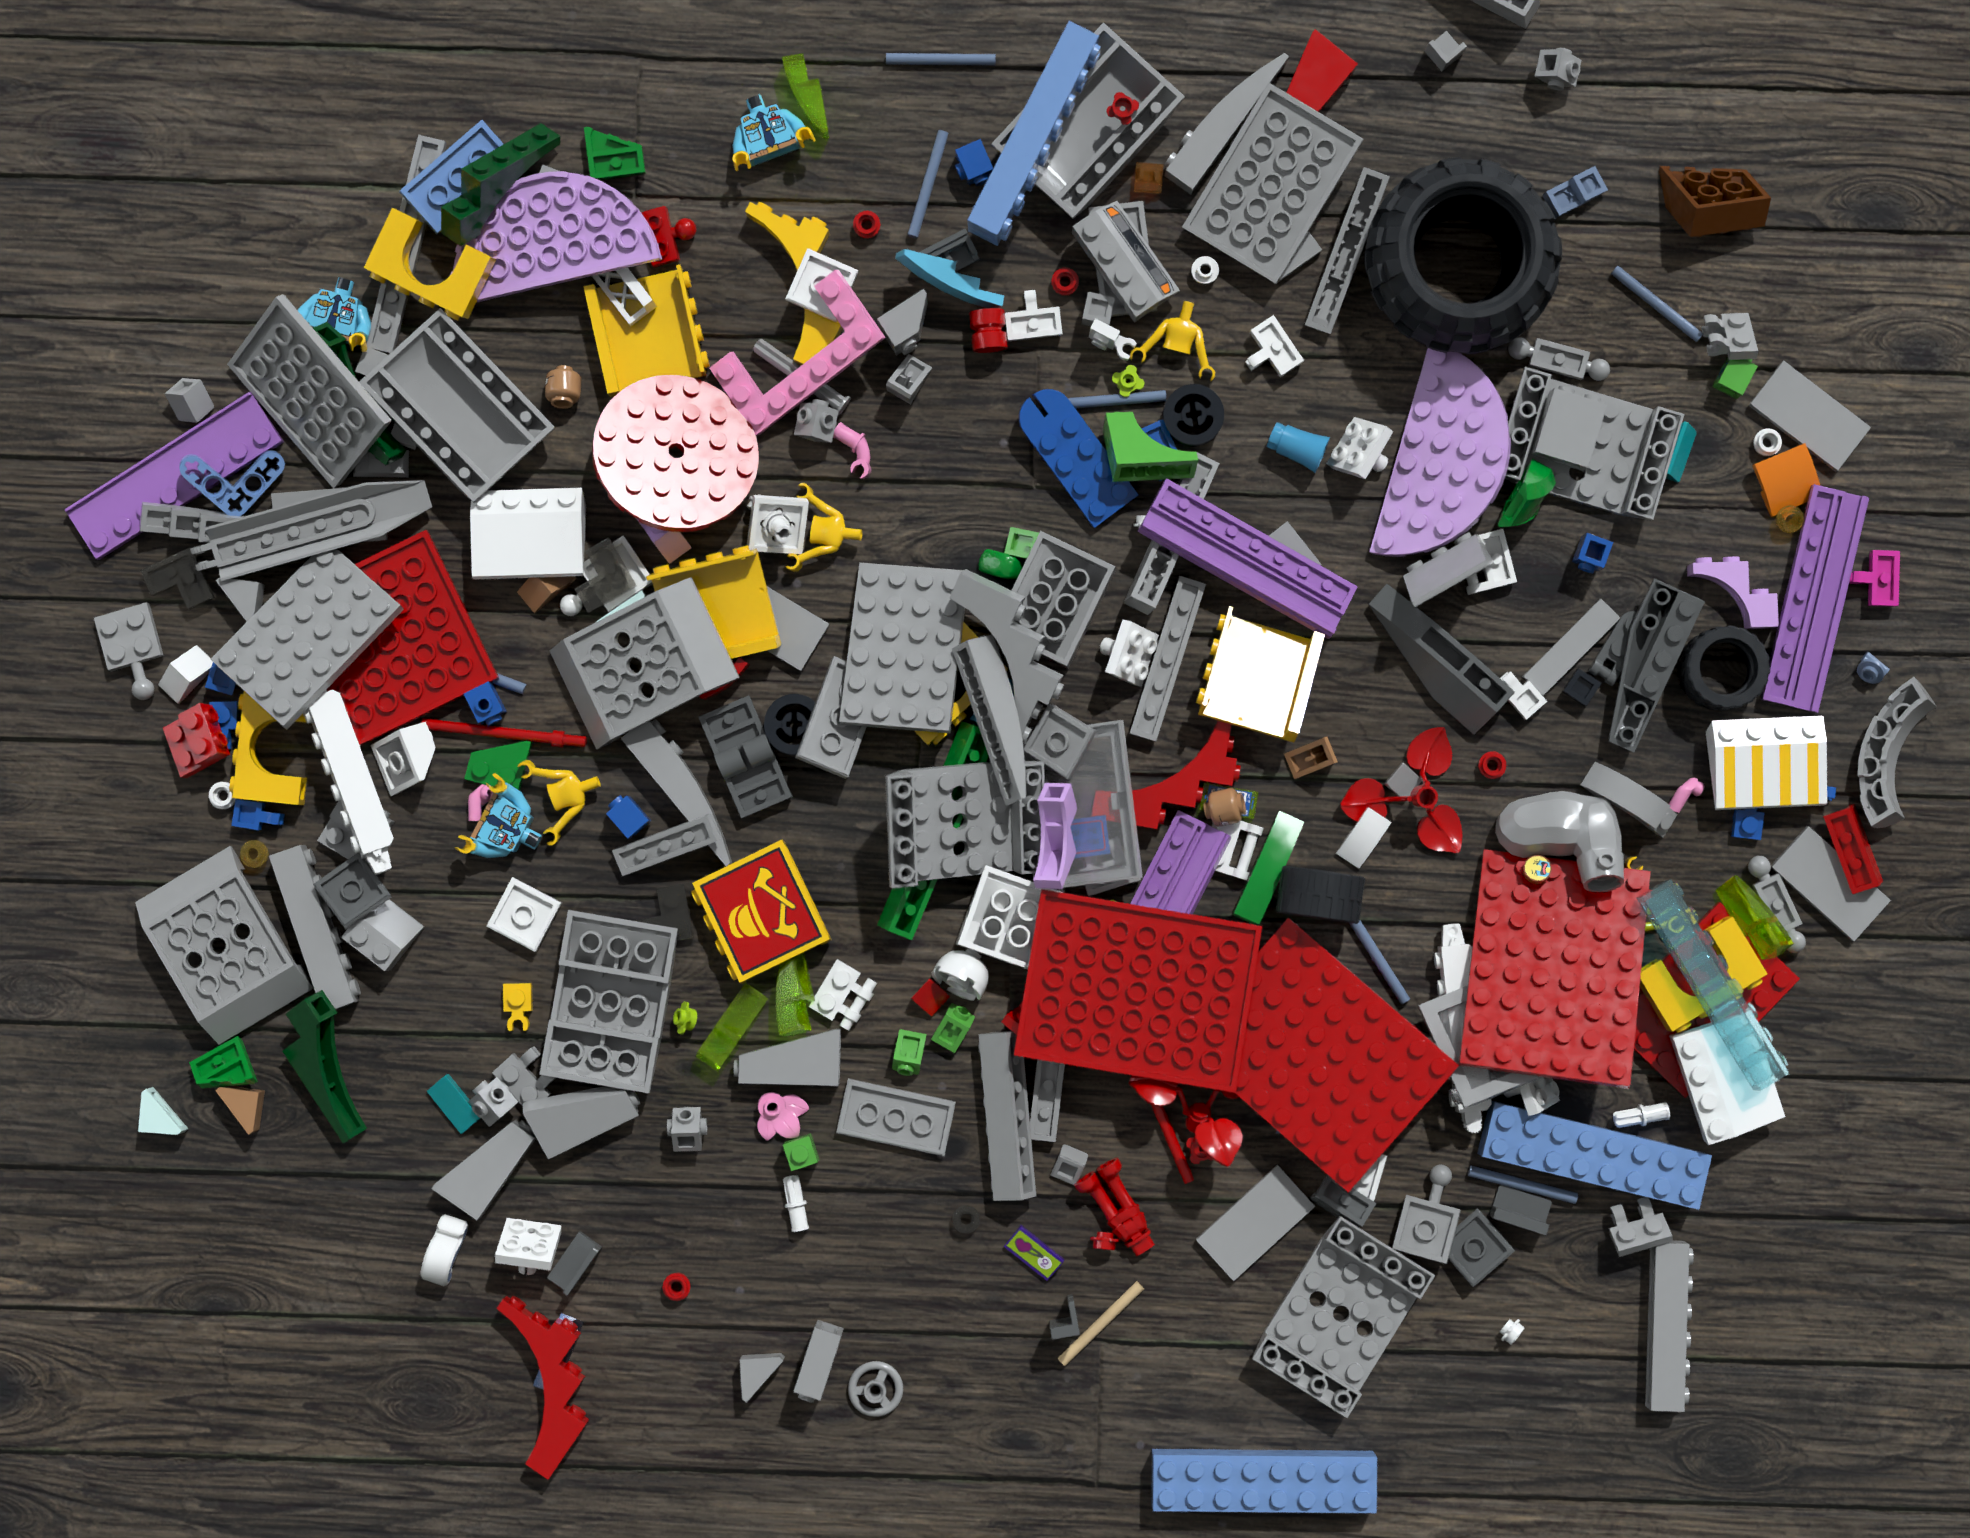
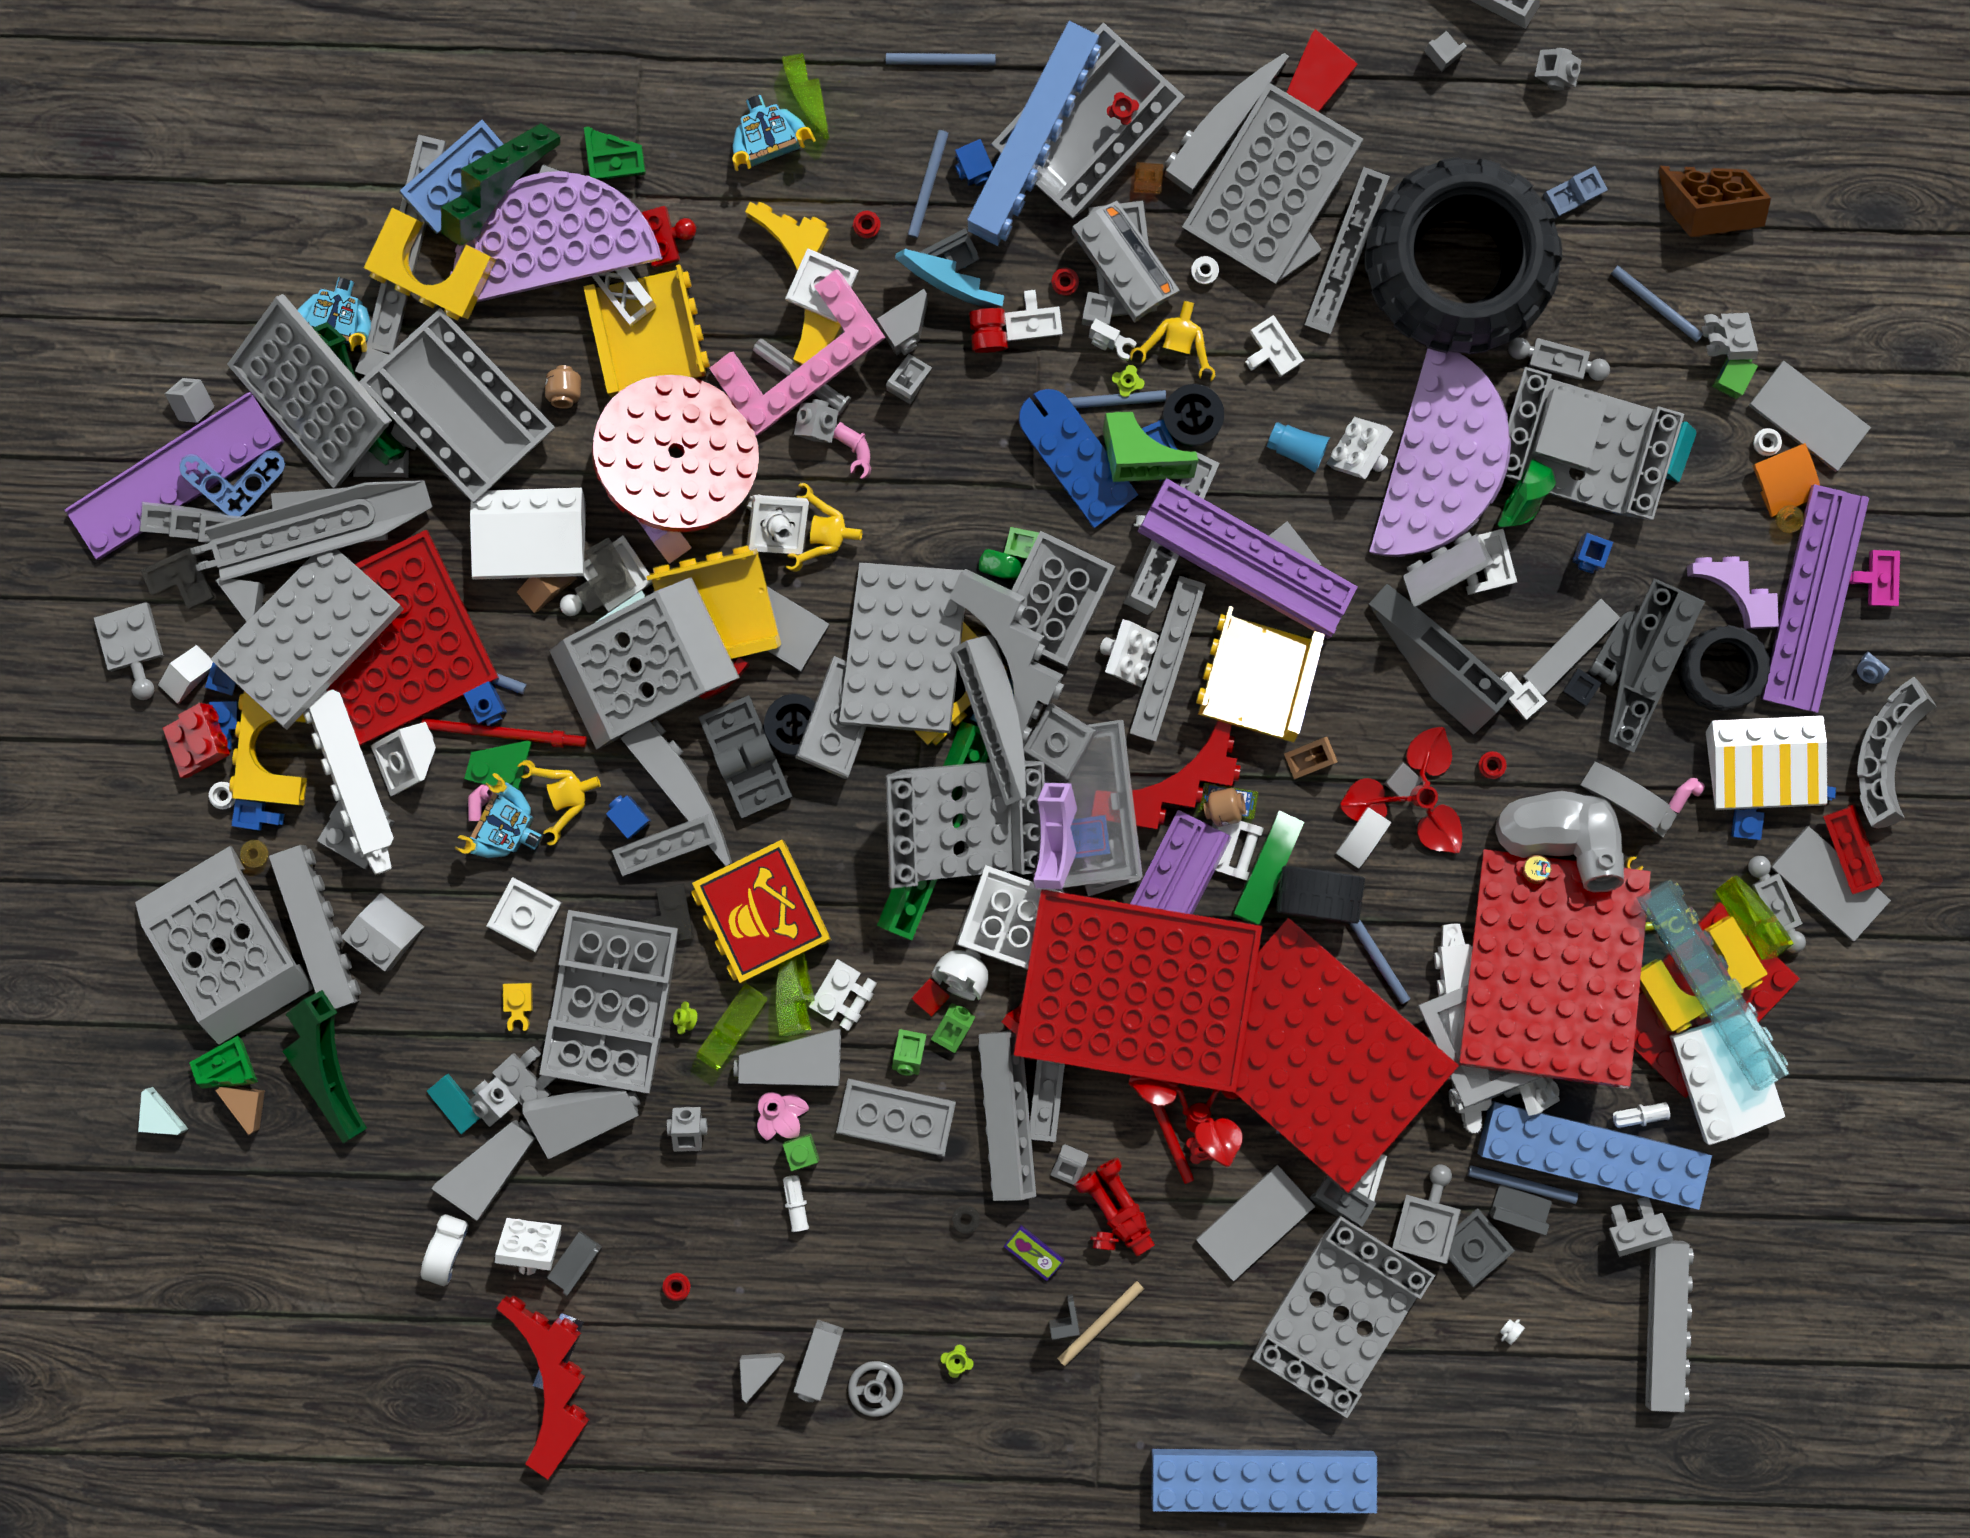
dark grey plate [313,852,392,929] -> none
none -> lime plate [941,1345,973,1378]

